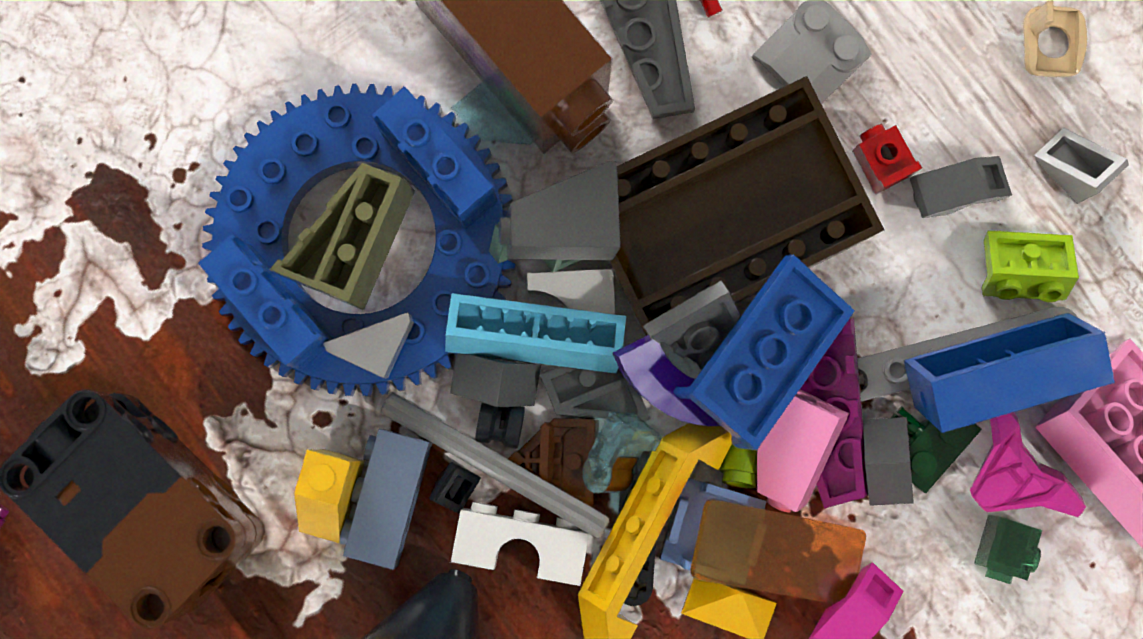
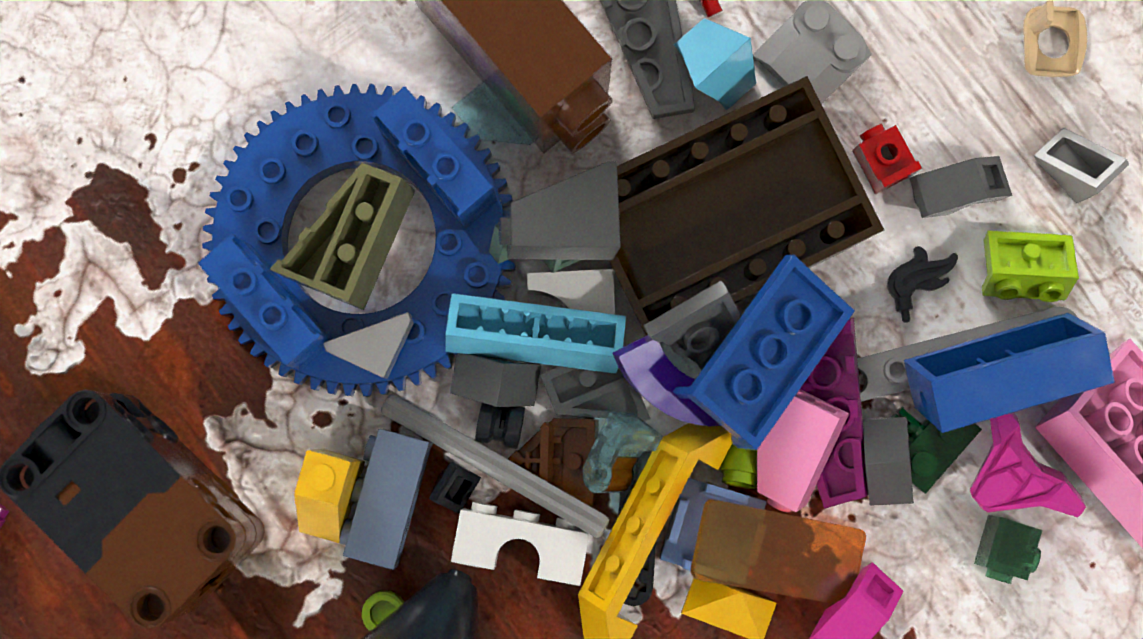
none -> lime tile [362,590,404,631]
none -> medium azure slope [674,18,756,110]
none -> black piece [887,246,958,323]

